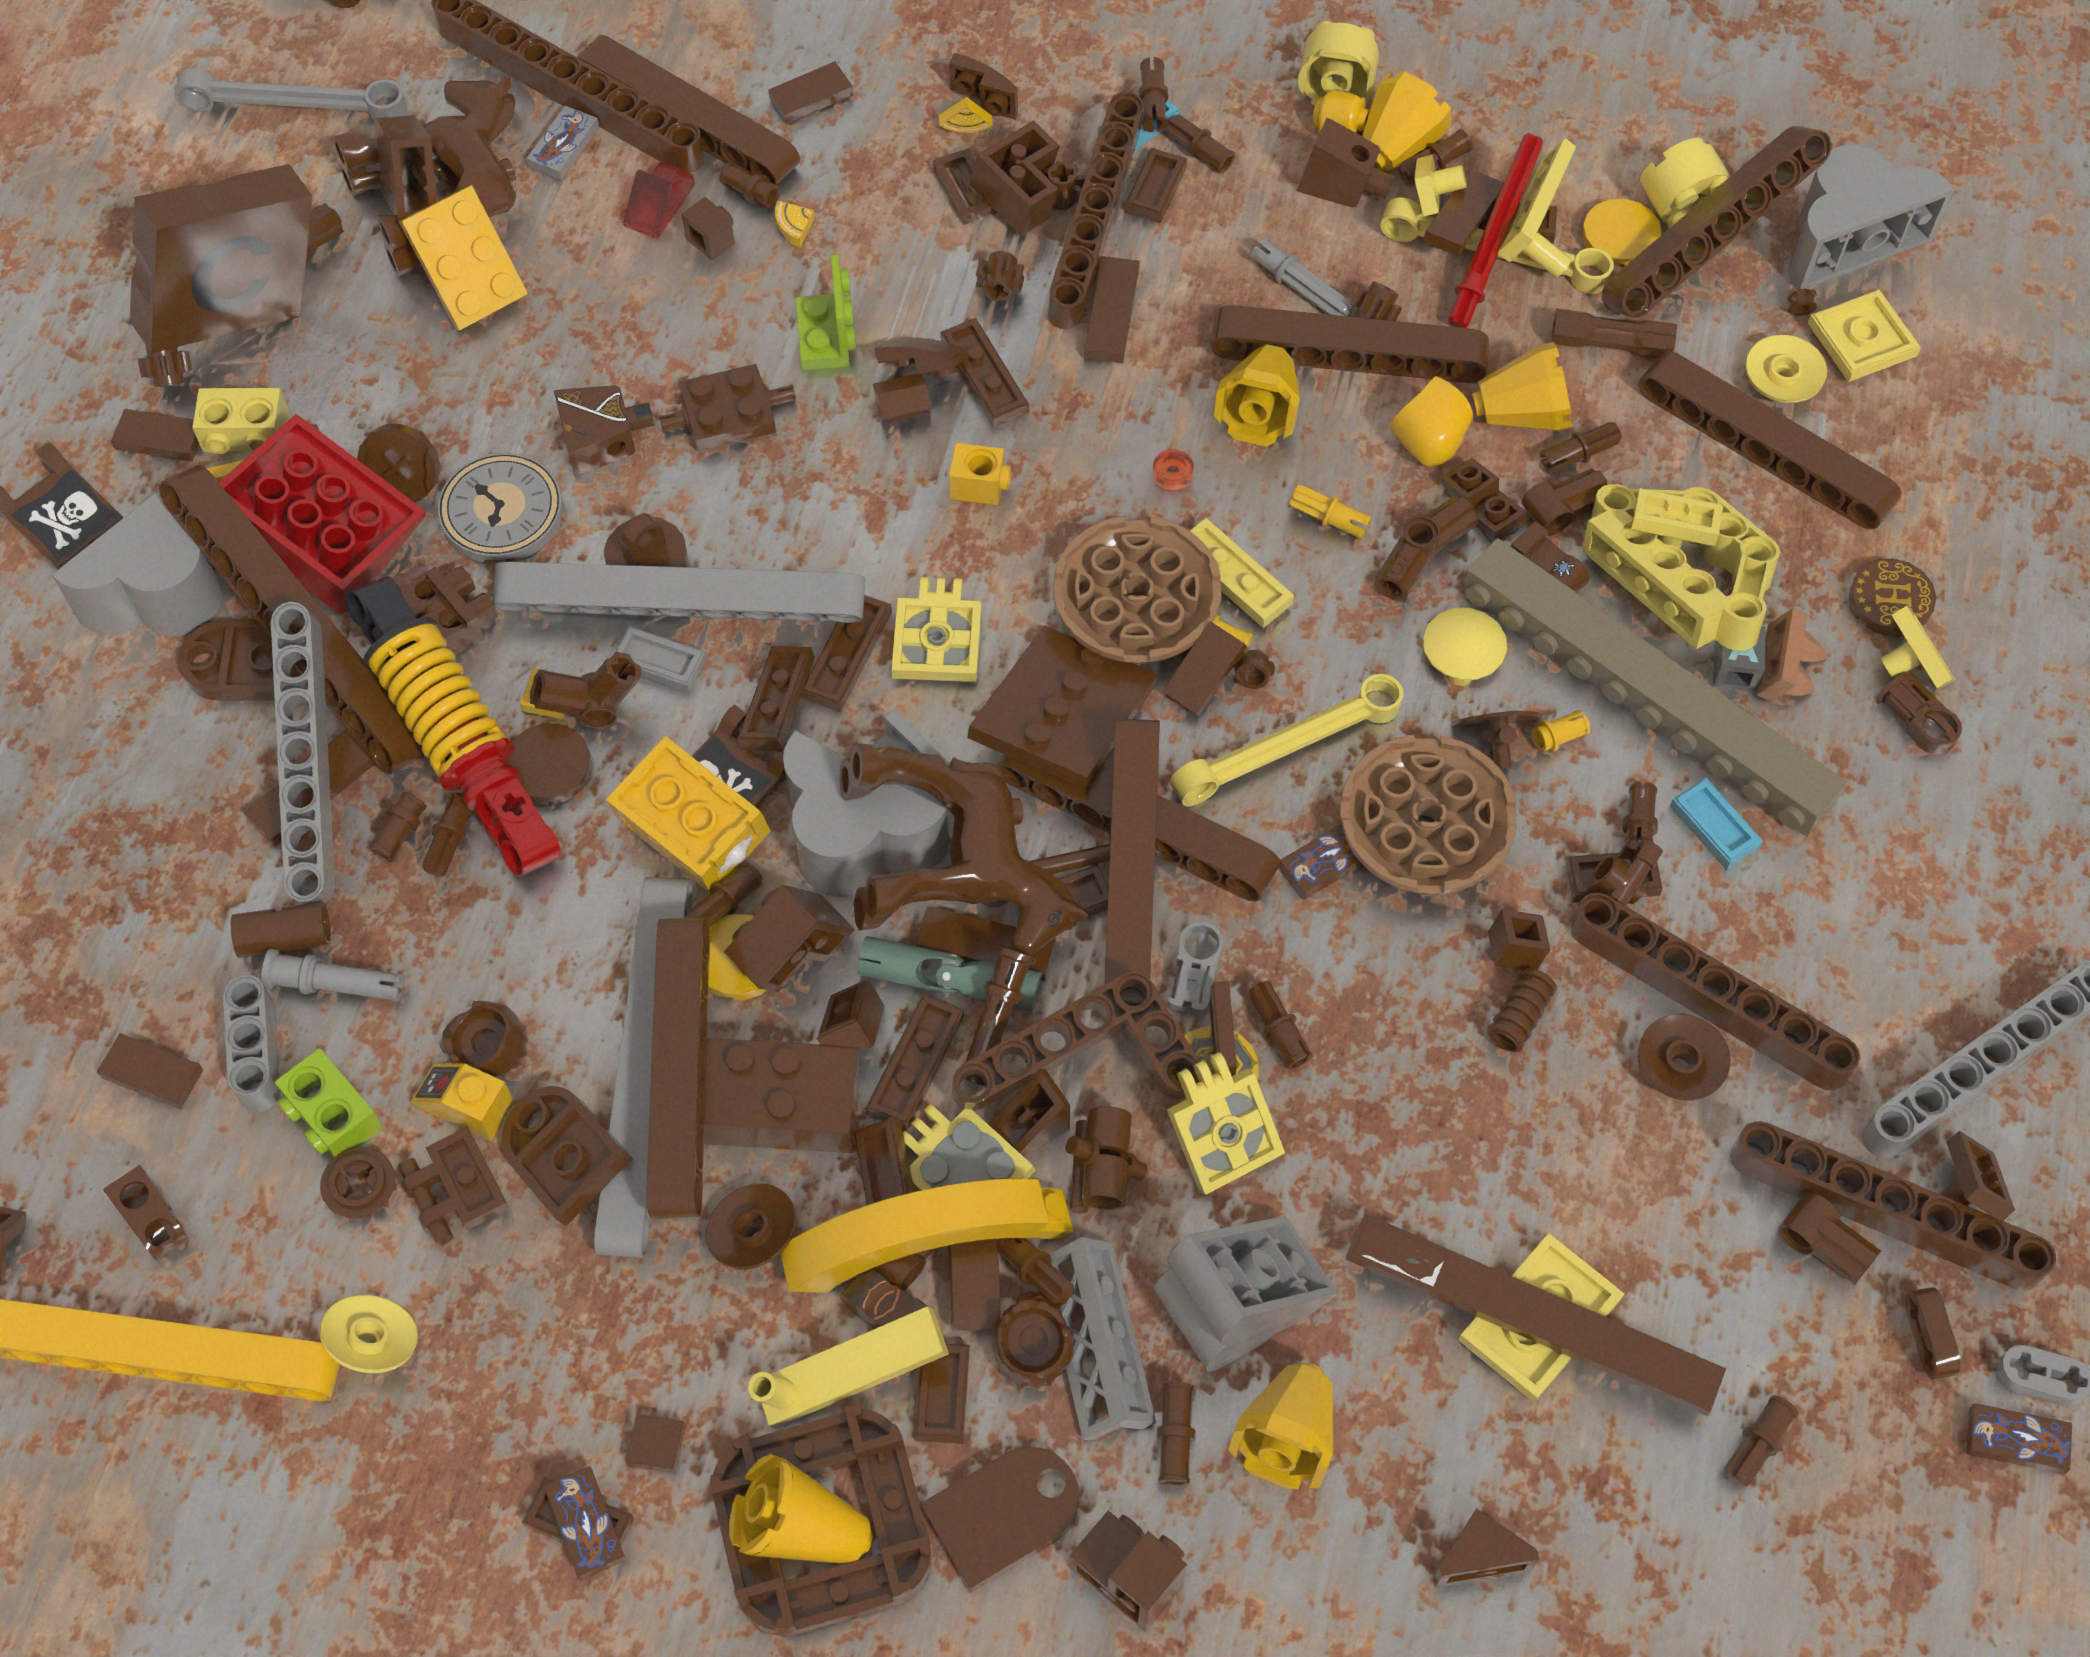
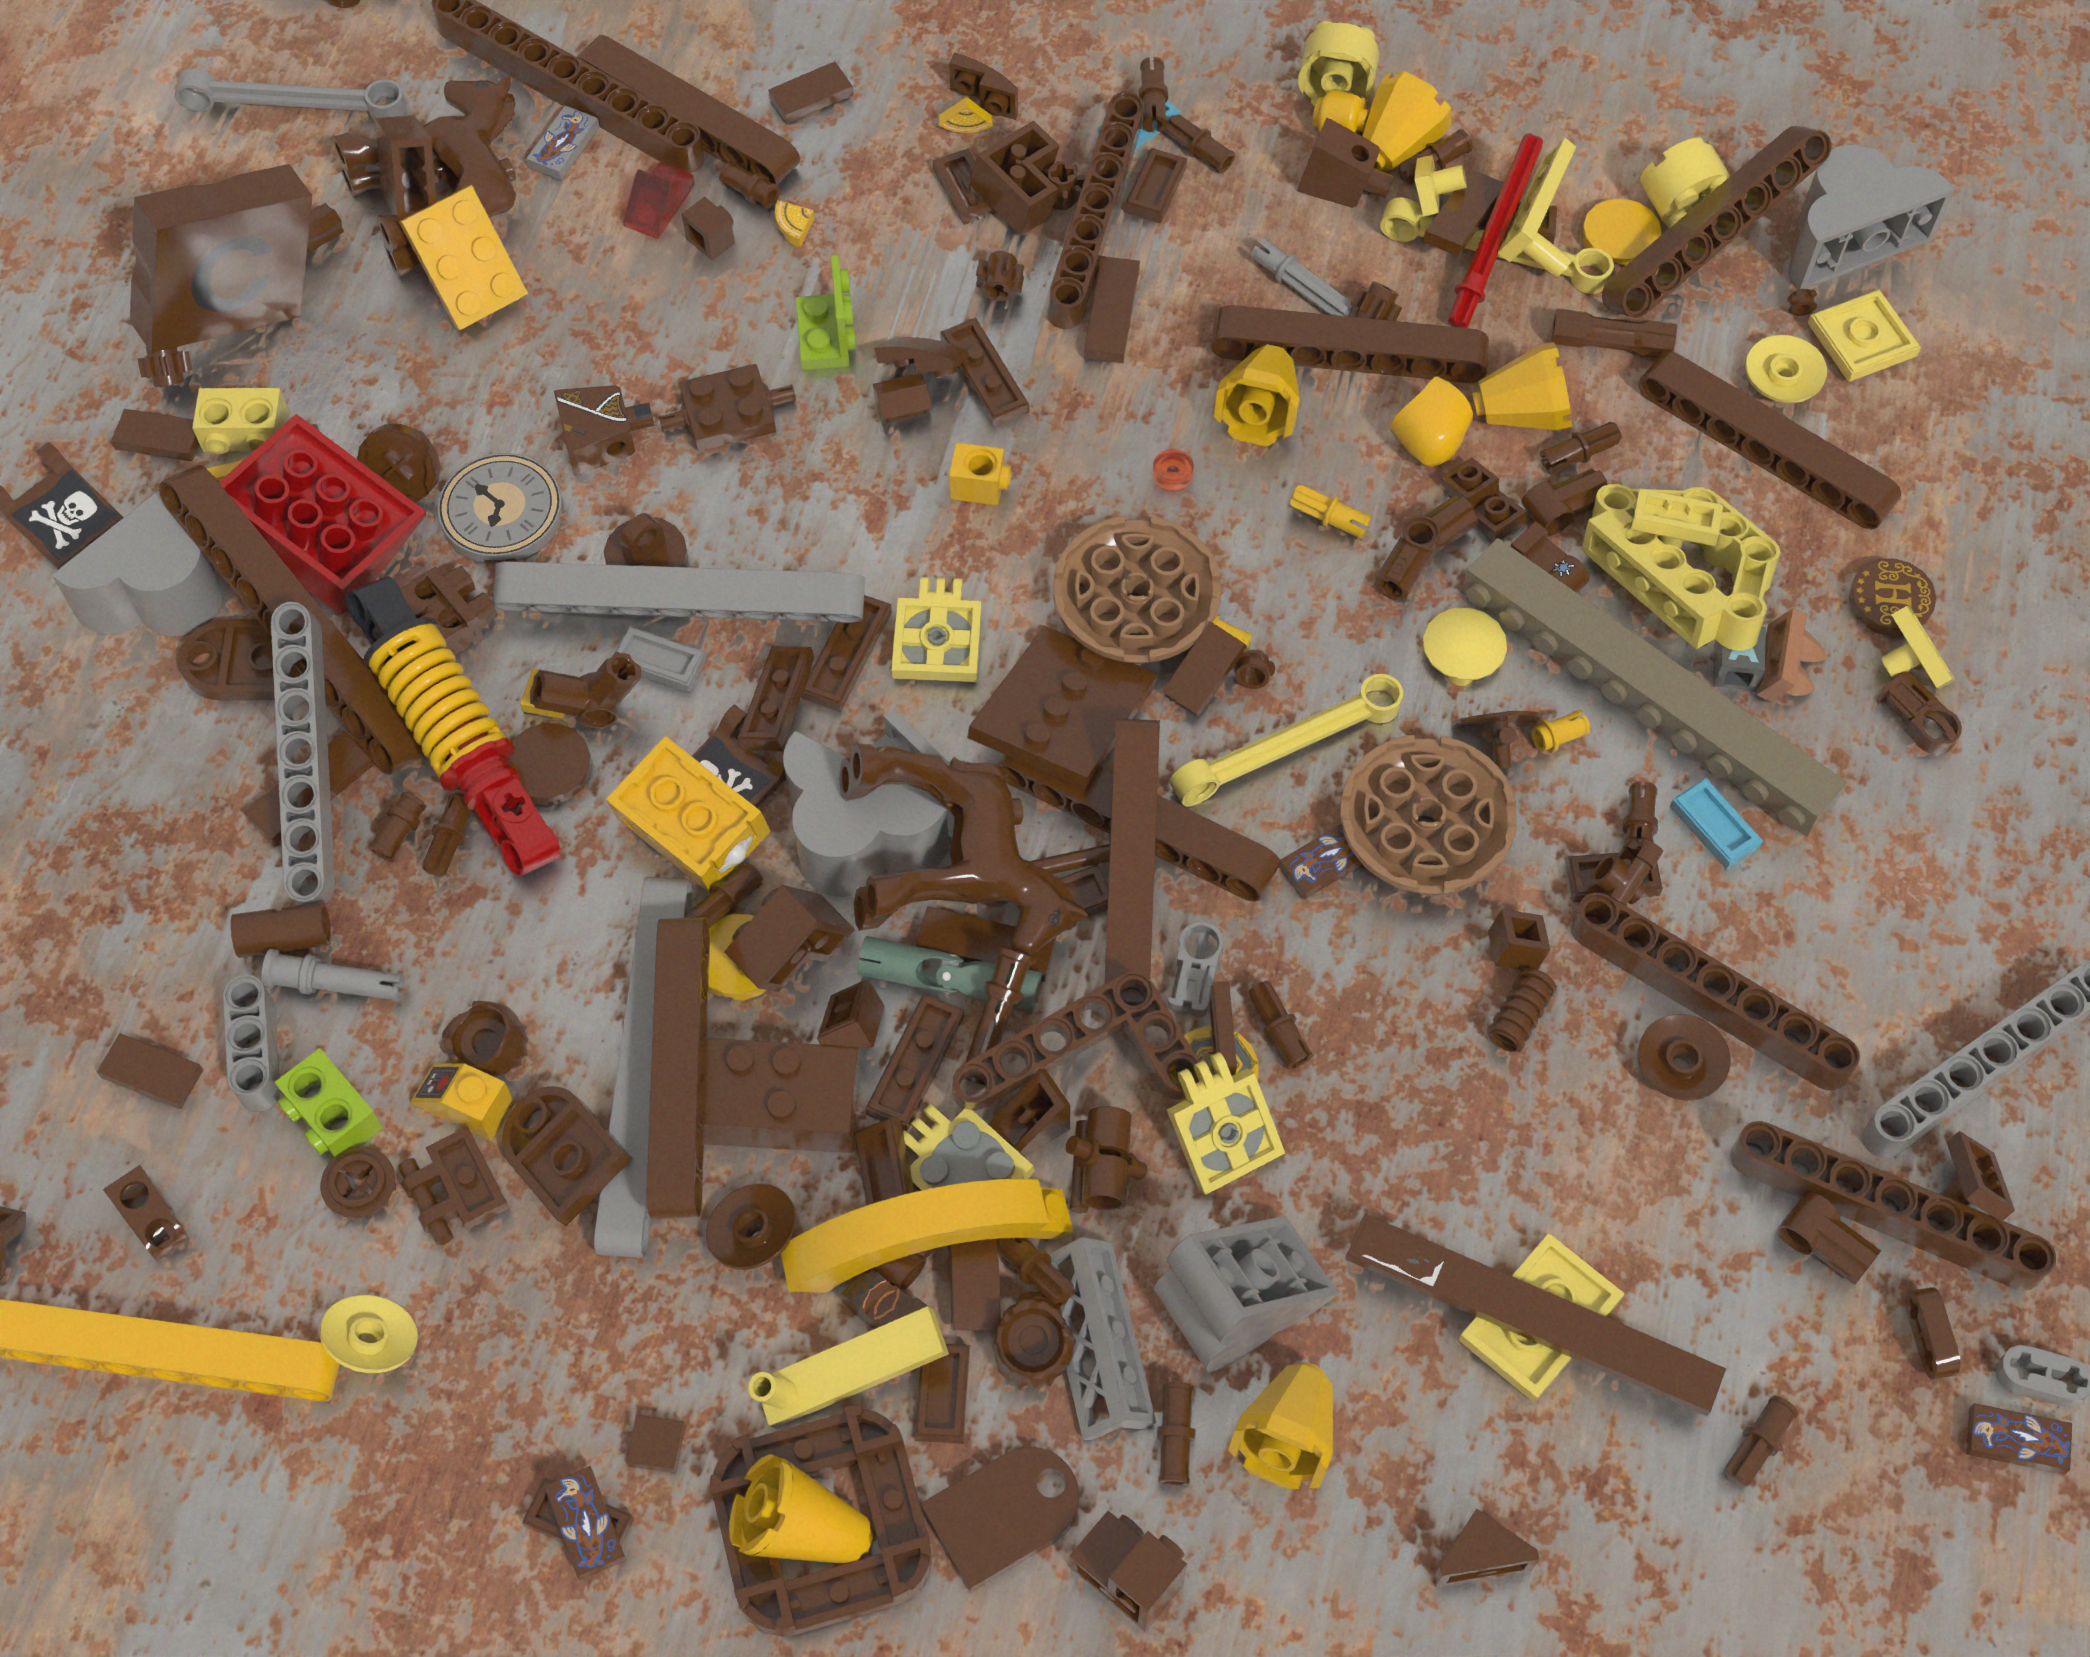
light yellow plate [1190,518,1294,628] -> none

